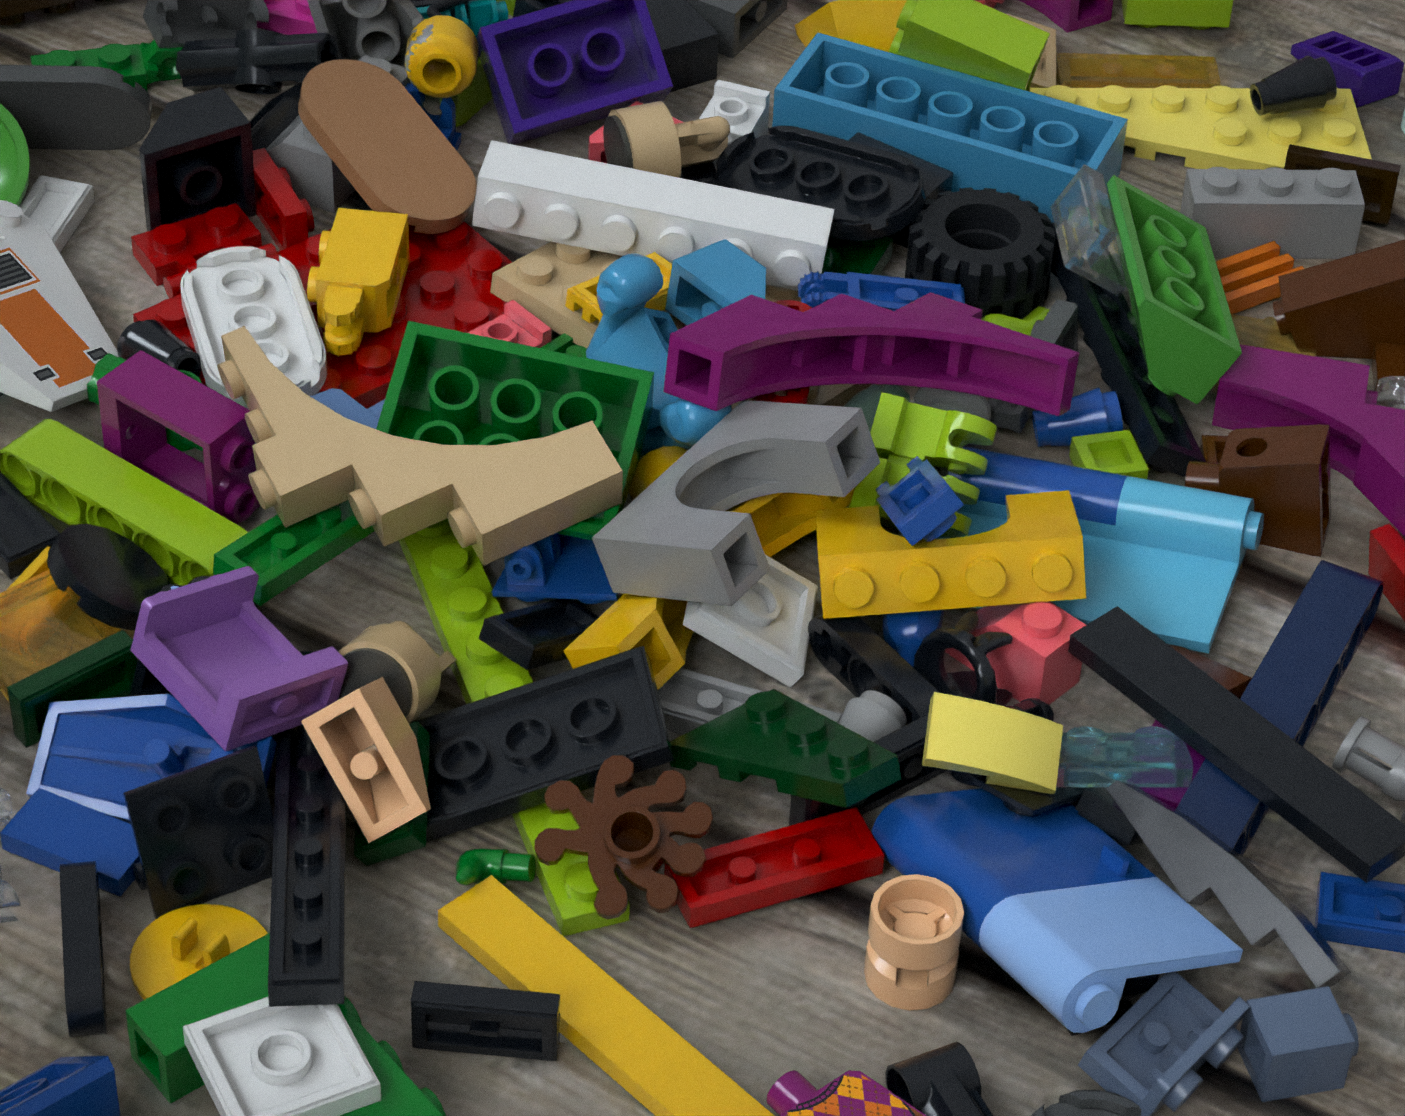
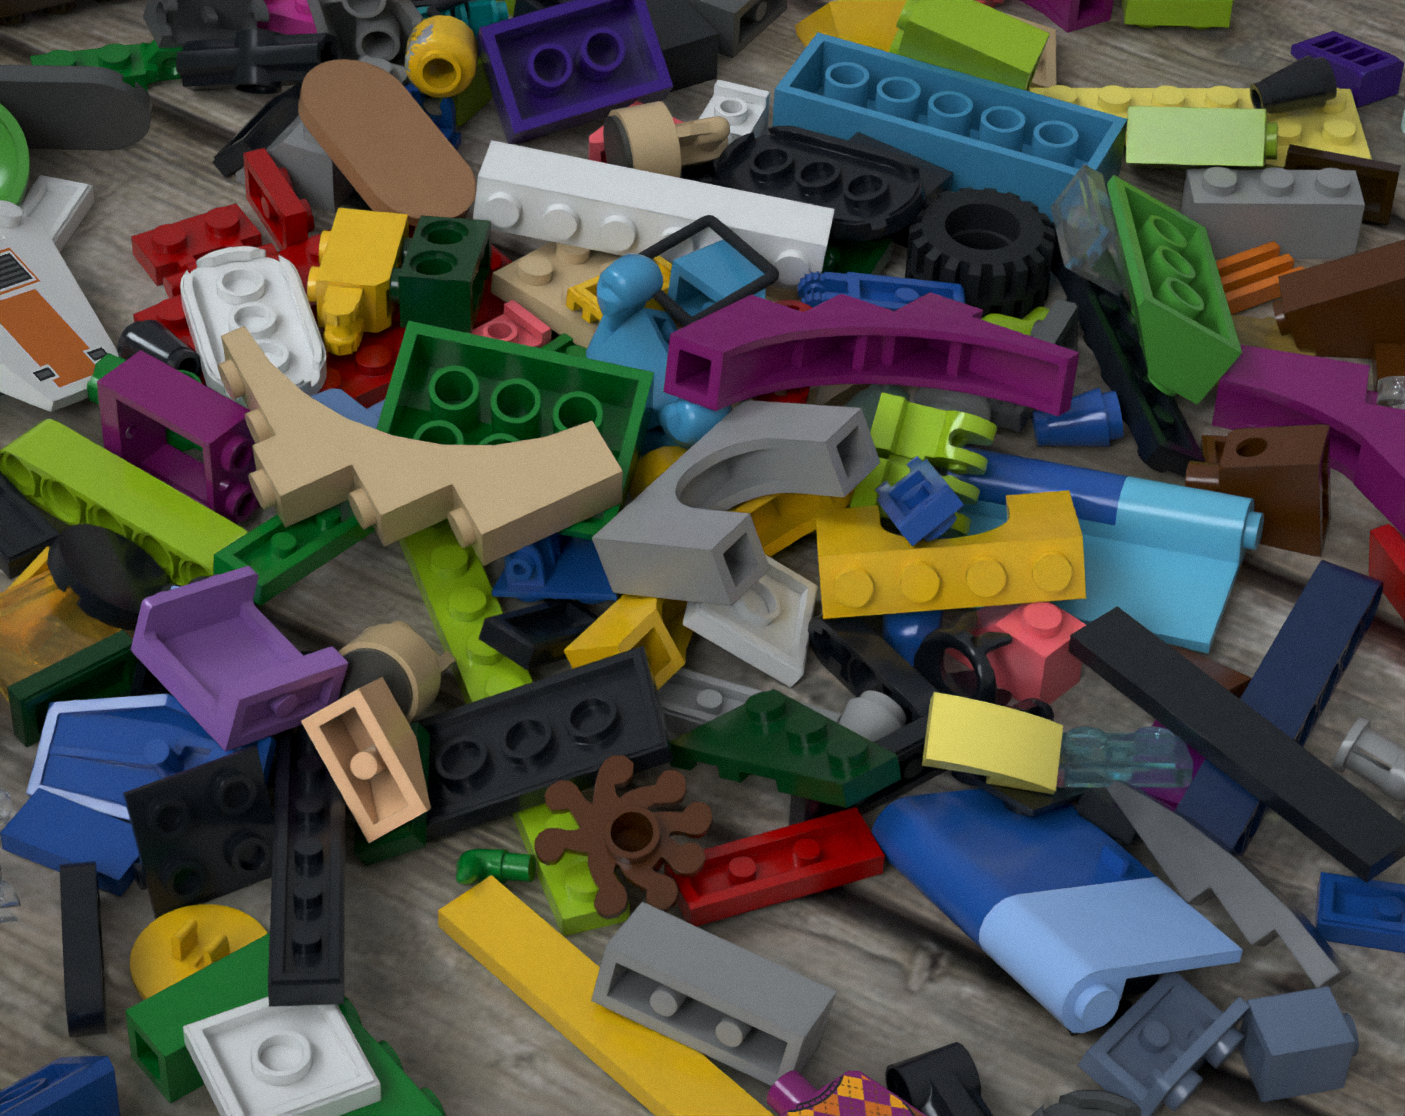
black slope [139,87,257,231] -> none
black tile [411,981,560,1061] -> none
light nougat wheel [864,874,964,1011] -> none
clear yellow tile [1056,53,1221,88] -> none
lime plate [1069,430,1149,479] -> none
none -> dark green brick [390,215,492,333]
none -> light grey brick [591,902,837,1086]
none -> black piece [638,215,779,326]
none -> lime brick [1126,106,1279,170]

